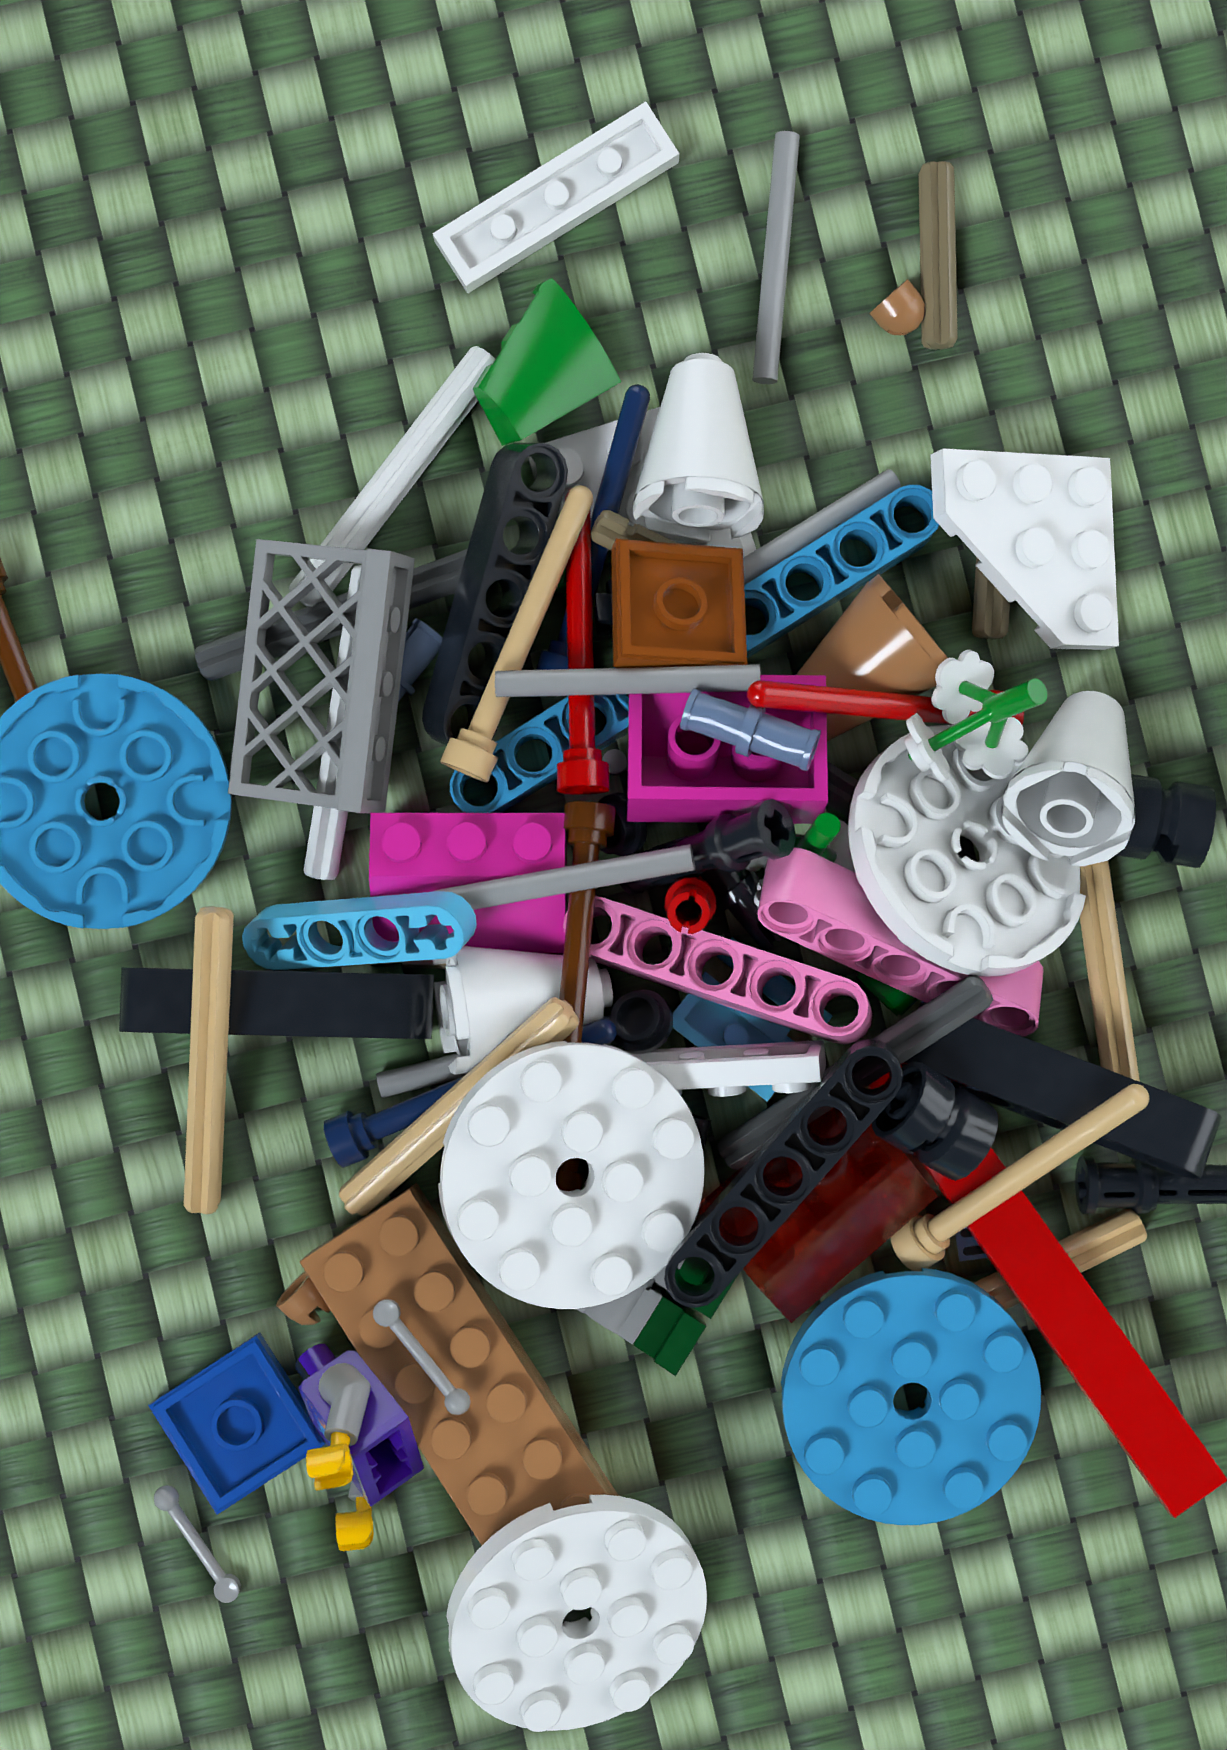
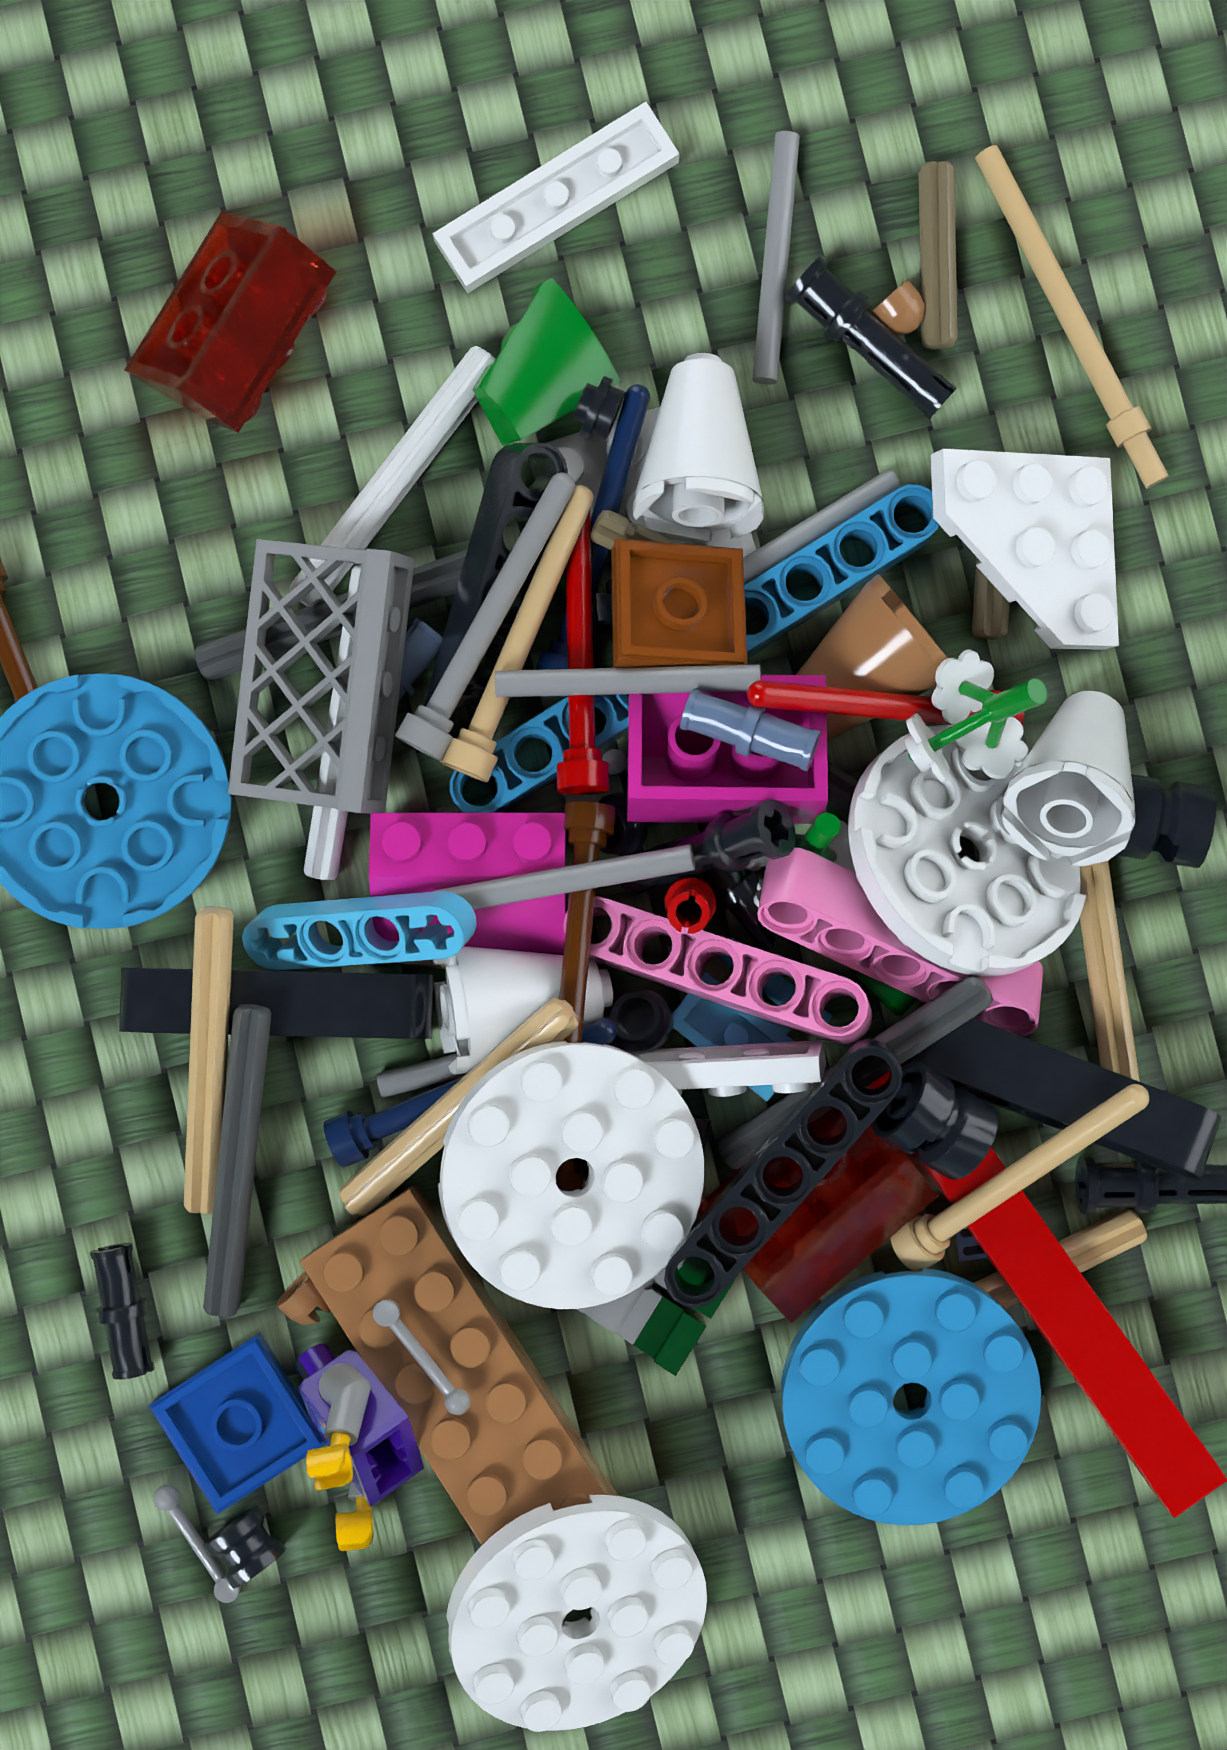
none -> black pin [90,1243,155,1380]
none -> clear red slope [124,212,337,433]
none -> dark grey axle [203,1004,271,1317]
none -> black wheel [203,1506,286,1589]
none -> light grey piece [395,472,575,761]
none -> black plate [573,376,626,440]
none -> black pin [784,255,957,419]
none -> tan bar [975,145,1169,489]

